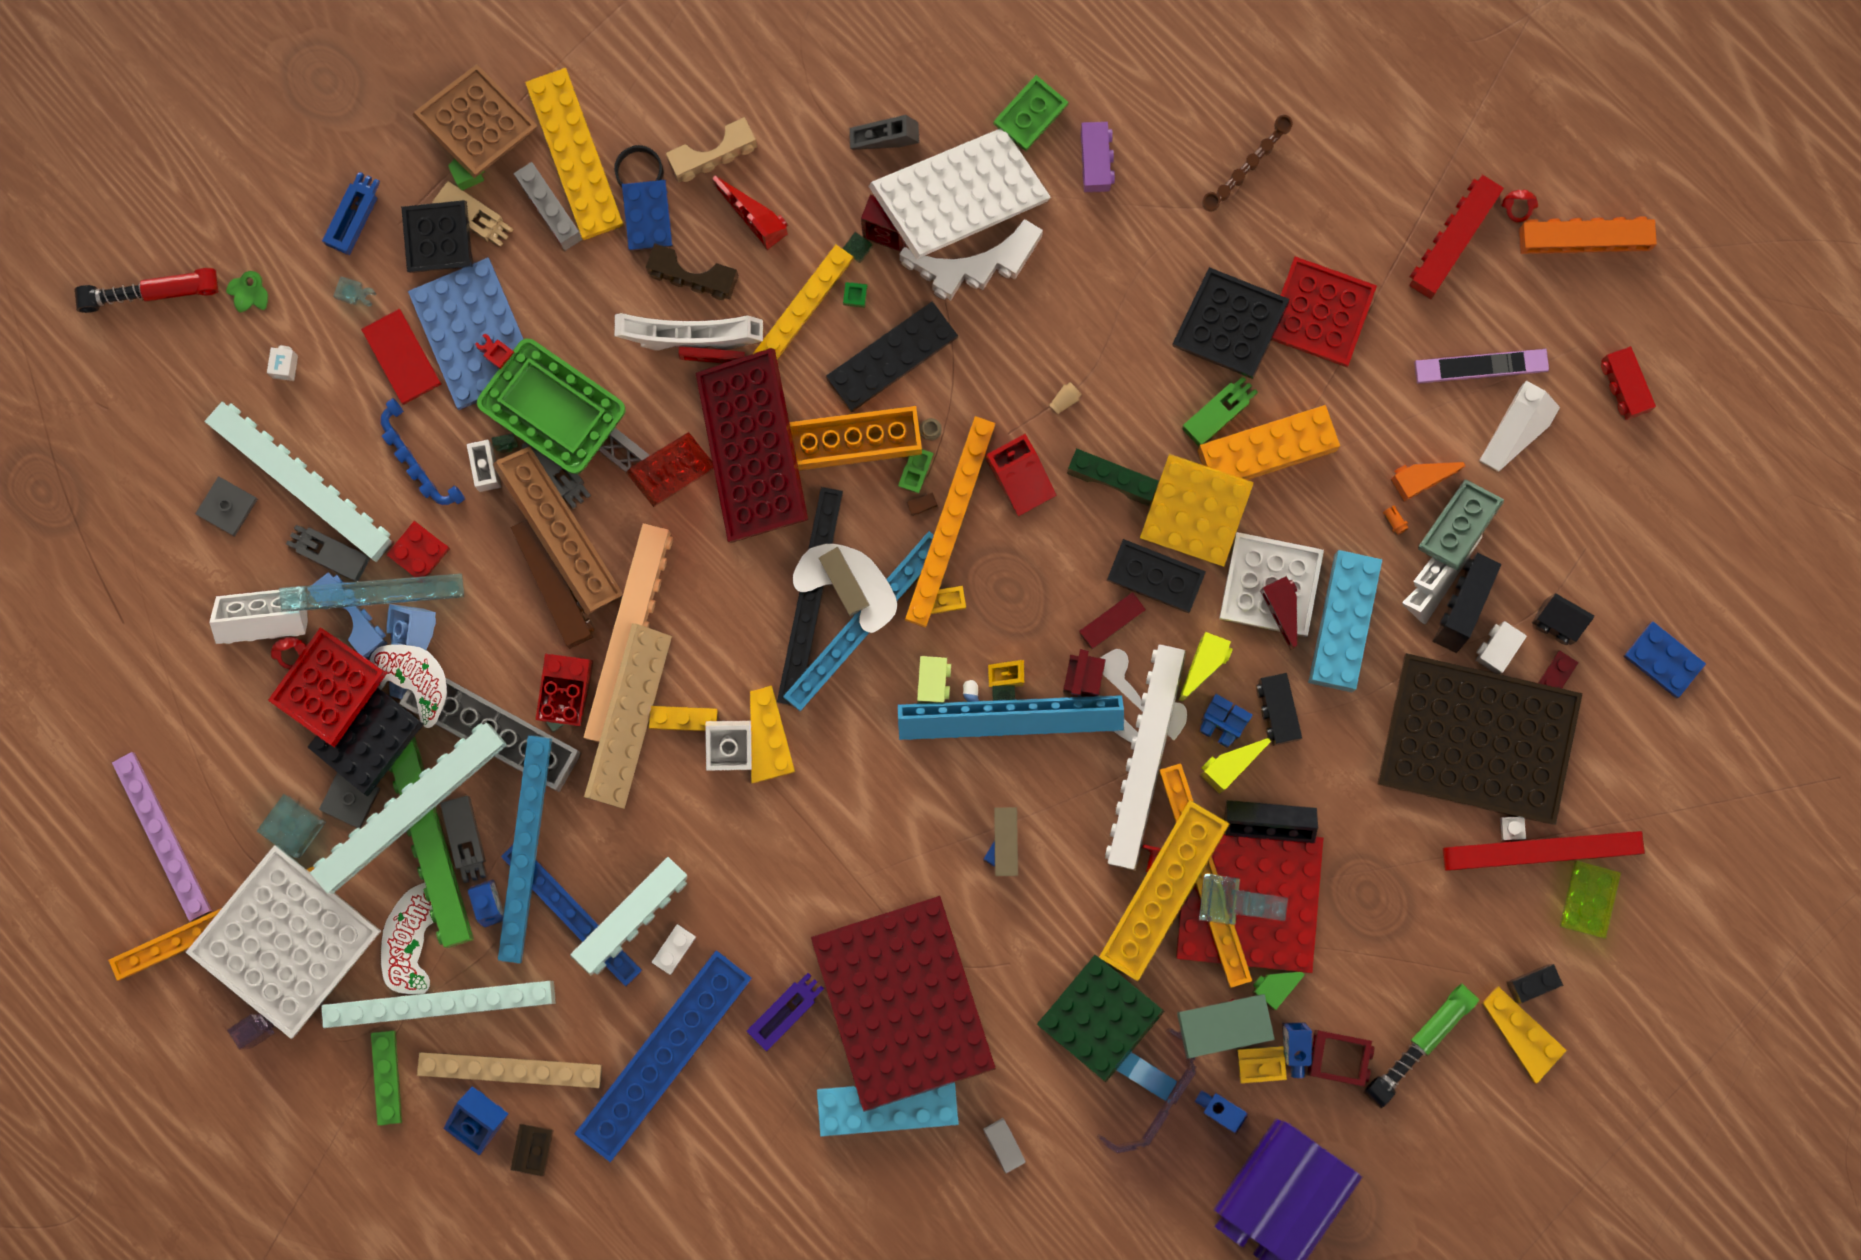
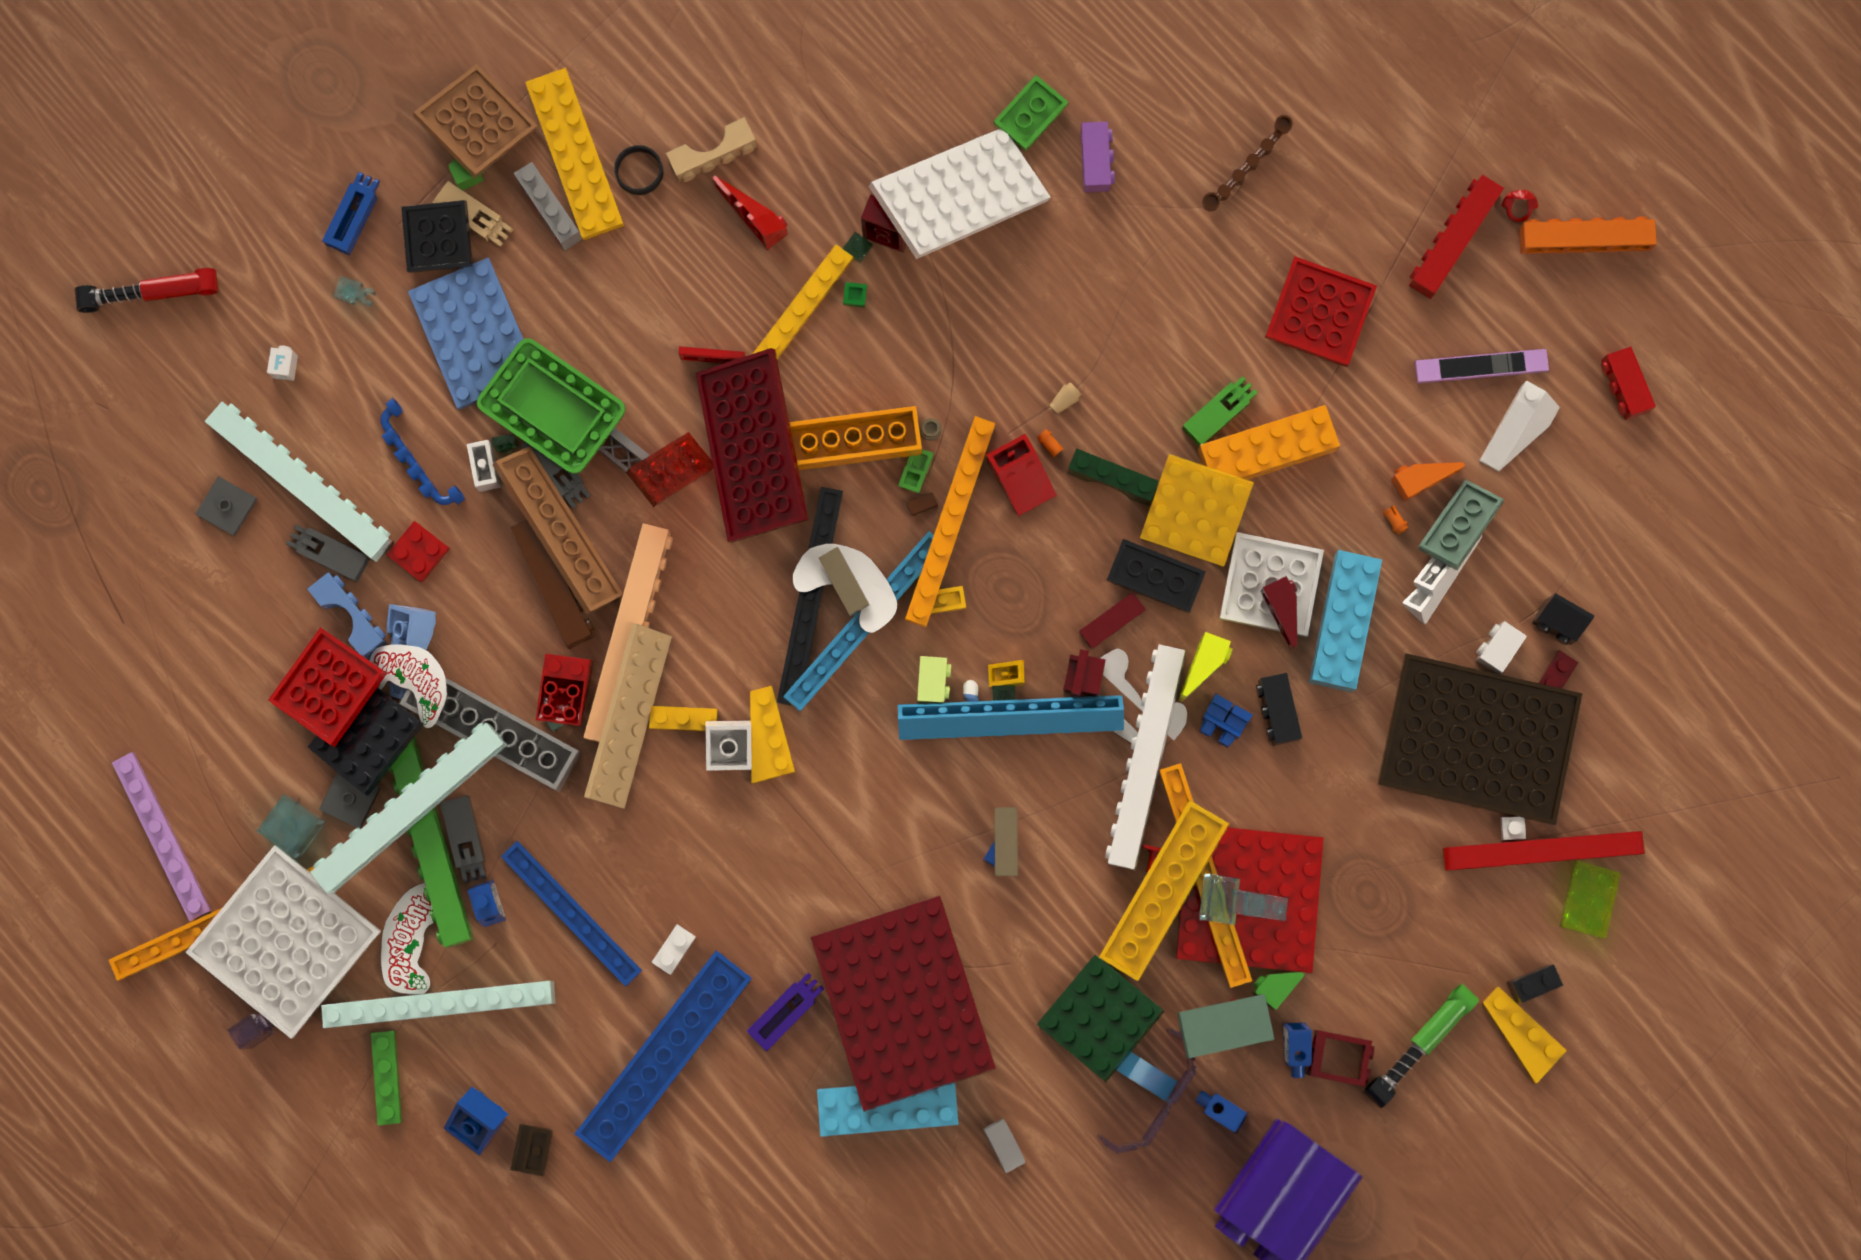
white slope [209,587,308,644] -> none
bright green plate [226,271,268,313] -> none
red piece [271,636,306,669] -> none
clear light blue plate [279,574,464,612] -> none
red tile [361,308,442,405] -> none
tan plate [417,1052,602,1088] -> none
red plate [475,334,514,369] -> none
dark azure plate [498,735,552,964] -> none
light aqua brick [570,857,687,976] -> none
white arch [615,313,763,351] -> none
blue plate [622,180,673,250] -> none
dark brown arch [646,243,739,300] -> none
black plate [826,301,958,412] -> none
dark grey slope [849,115,919,150] -> none
white arch [900,219,1043,301] -> none
black plate [1172,267,1290,379] -> none
neon yellow slope [1200,738,1271,794] -> none
black brick [1224,800,1318,843] -> none
yellow plate [1237,1046,1287,1083] -> none
black wedge [1432,552,1502,653] -> none
blue plate [1624,621,1706,699] -> none
none -> orange pin [1037,429,1064,458]

